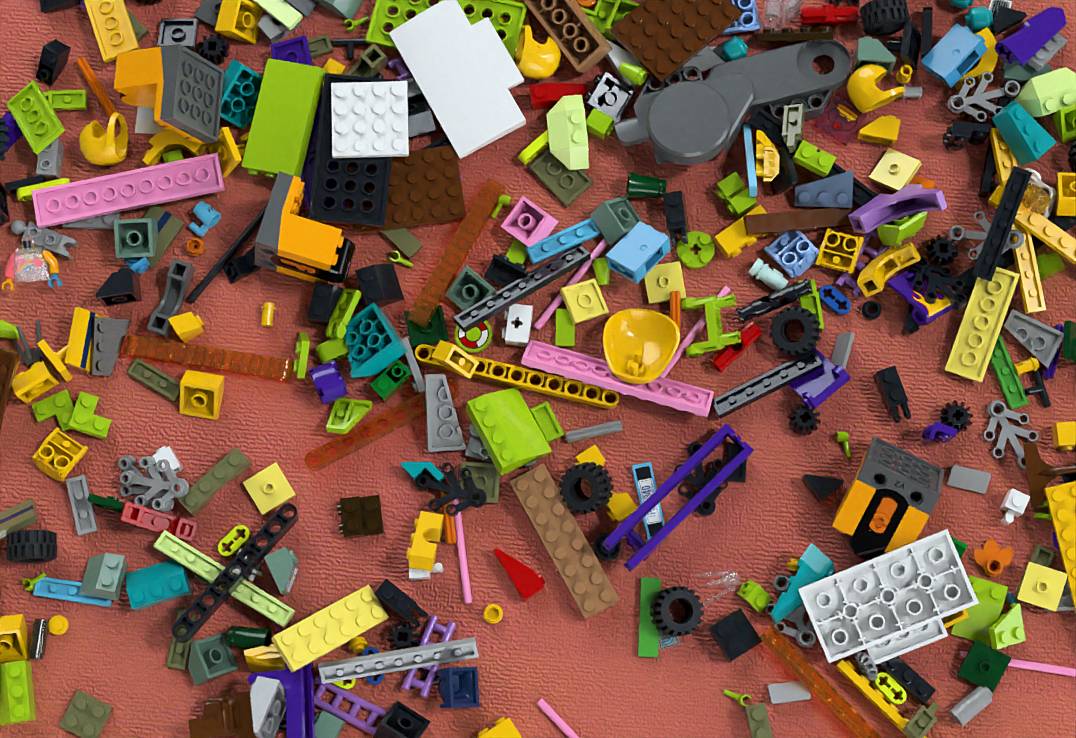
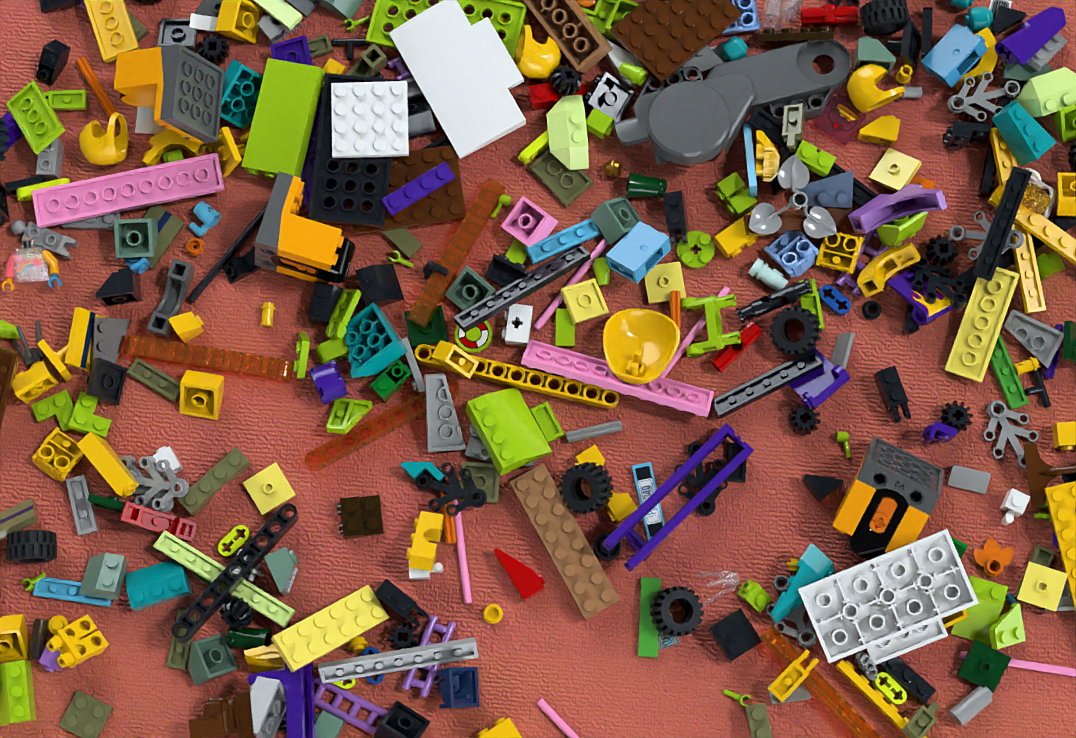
none -> medium lavender brick [39,647,62,673]
none -> yellow hips [46,614,109,668]
none -> yellow slope [76,431,139,498]
none -> black tile [86,358,128,405]
none -> white sticker [190,13,218,31]
none -> black gear [219,596,255,630]
none -> dark purple plate [381,162,455,217]
none -> black plate [422,261,449,281]
none -> black gear [549,65,582,97]
none -> pearl gold plate [604,159,623,178]
none -> light grey plant [748,154,837,238]
none -> yellow hinge [768,649,819,702]

